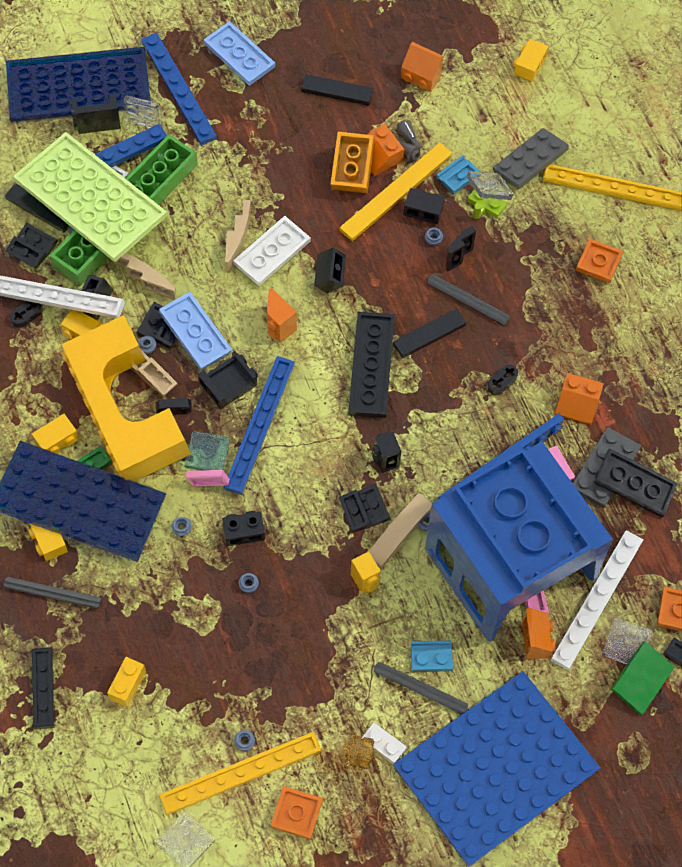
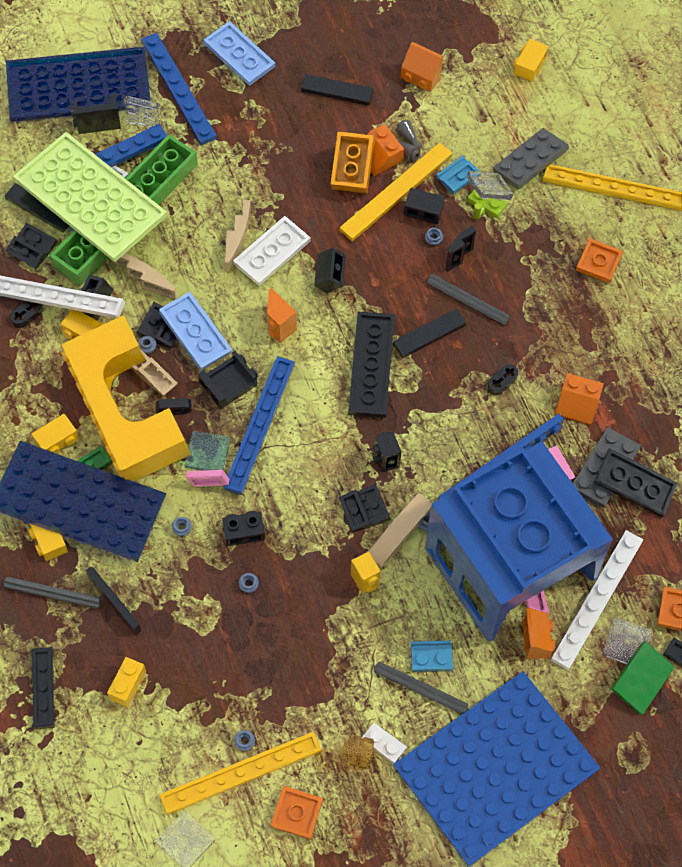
none -> black tile [85,566,141,635]

